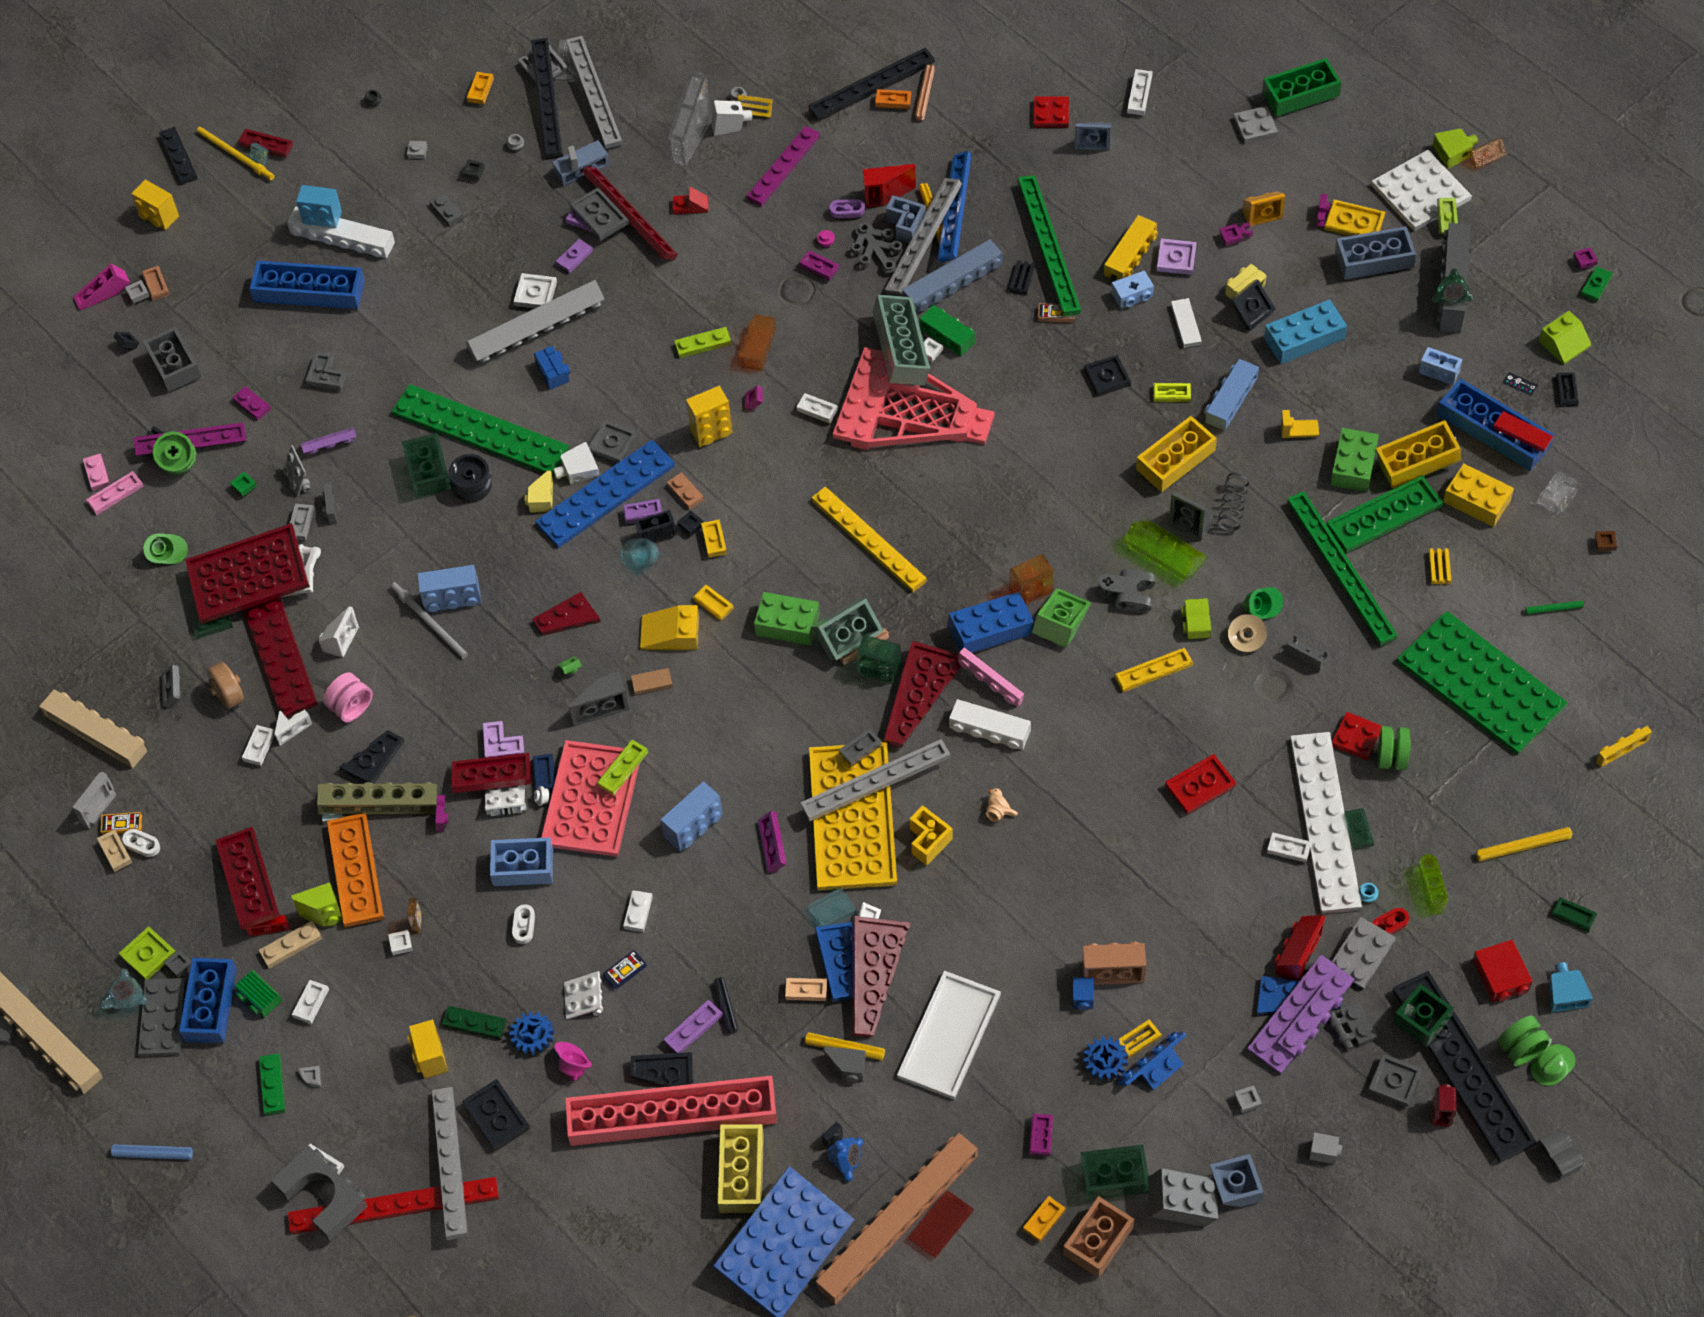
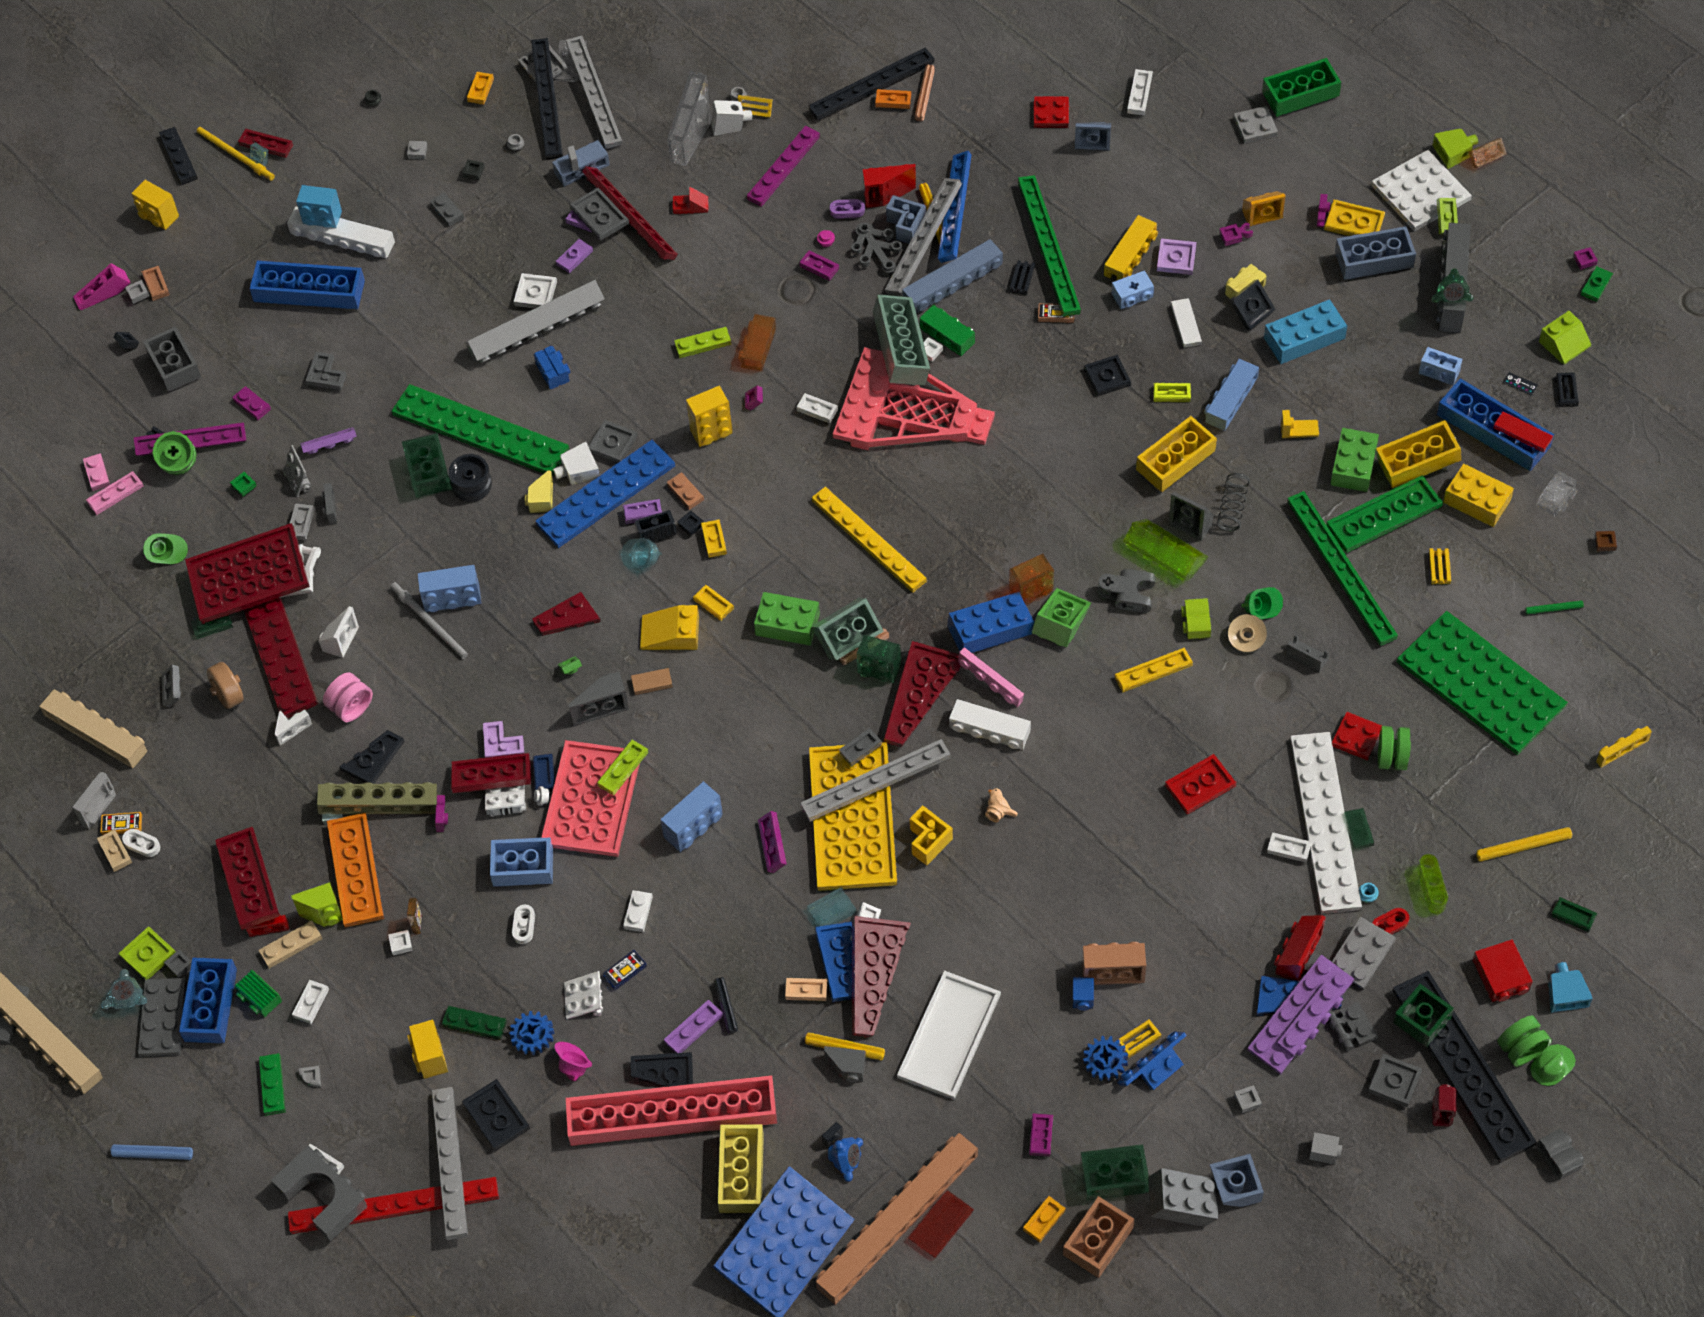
white plate [242,725,275,766] -> none

